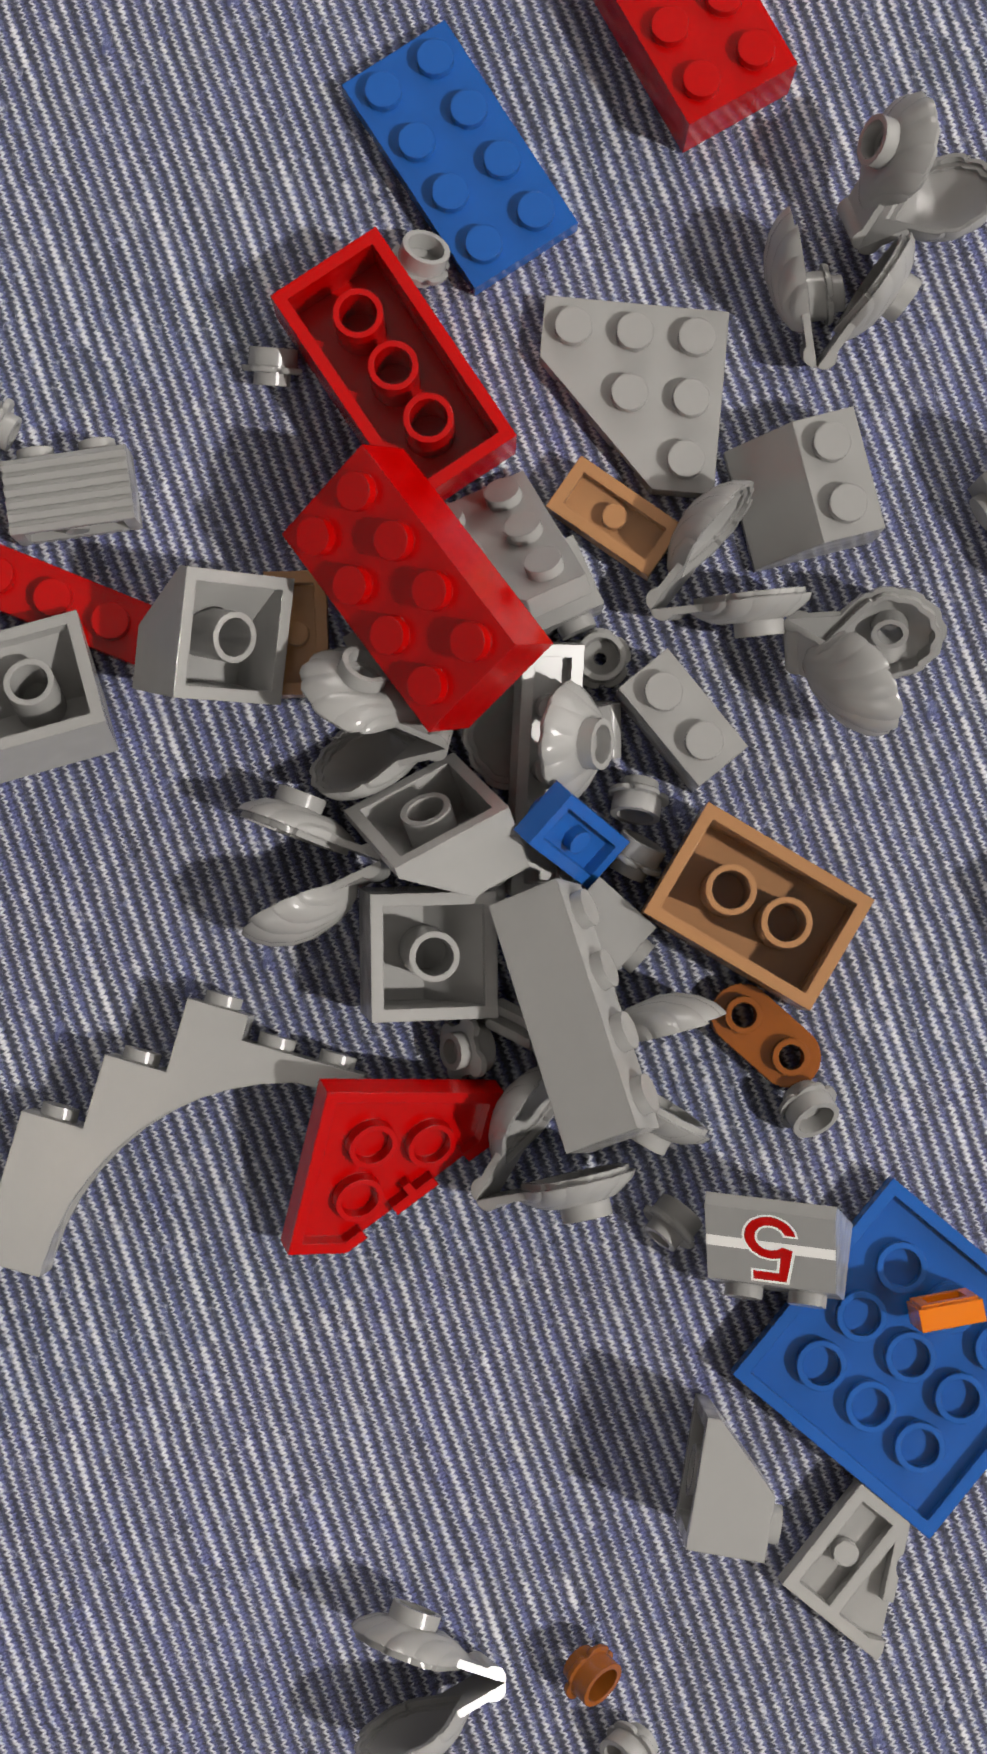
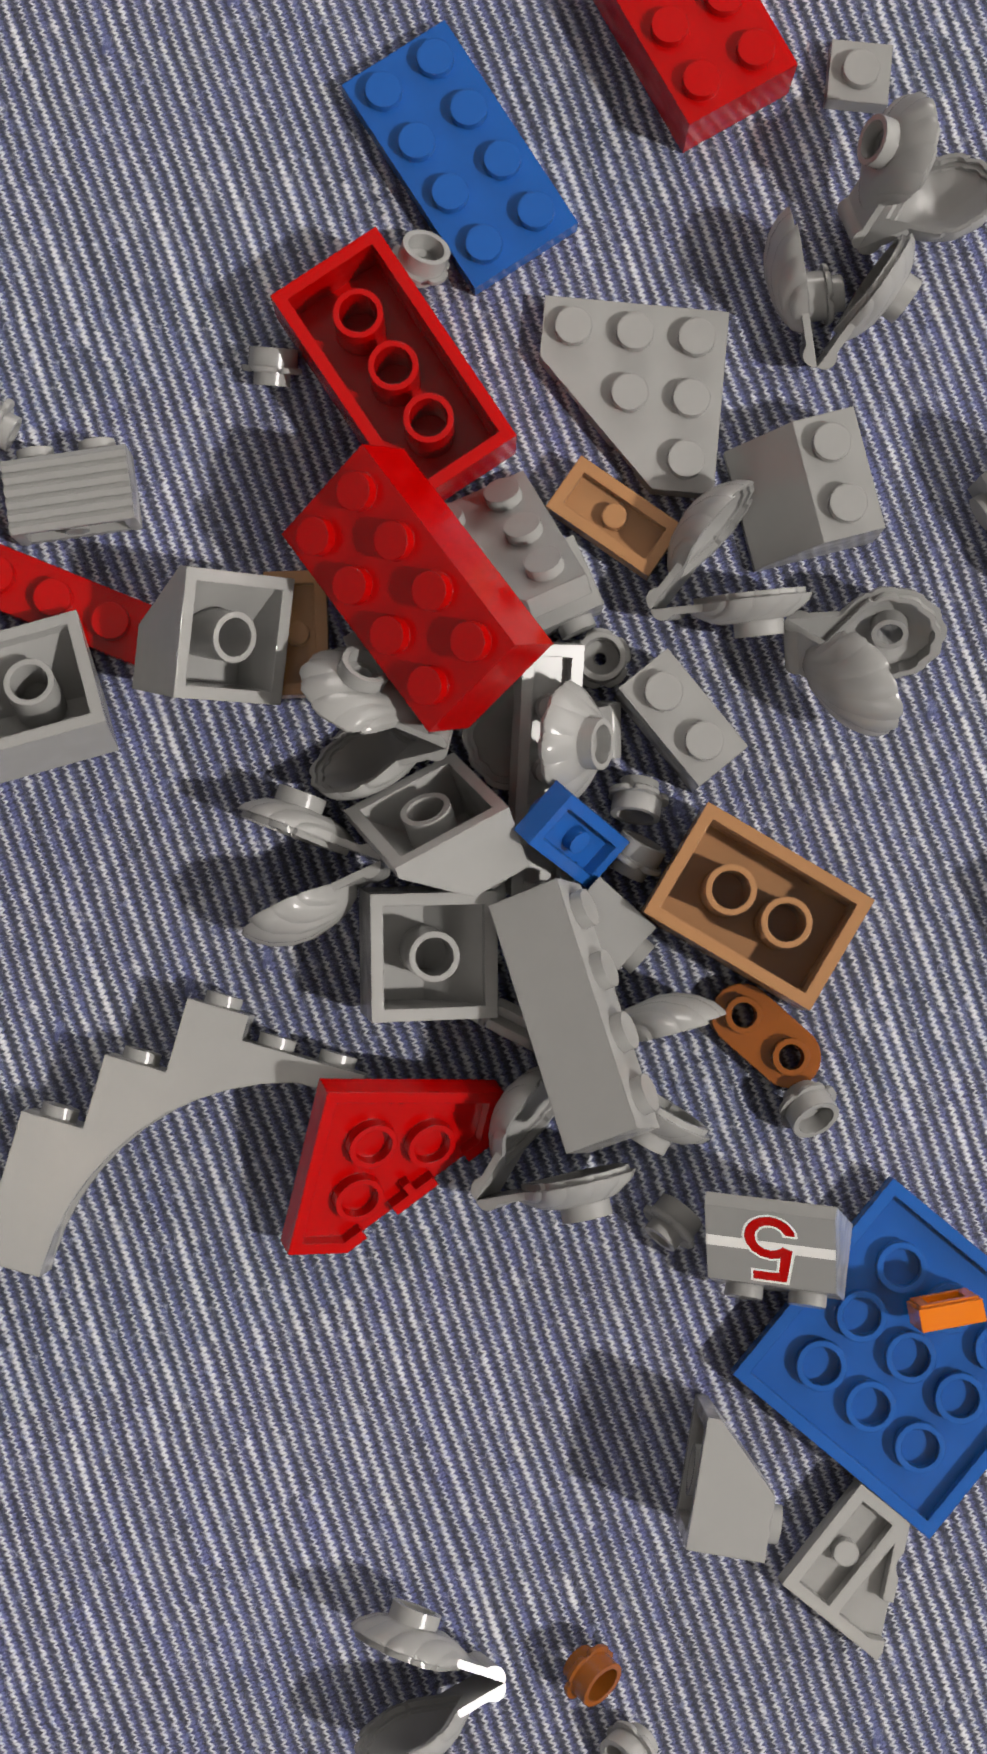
light grey plate [439,1019,496,1079] -> none
none -> light grey plate [823,39,893,114]

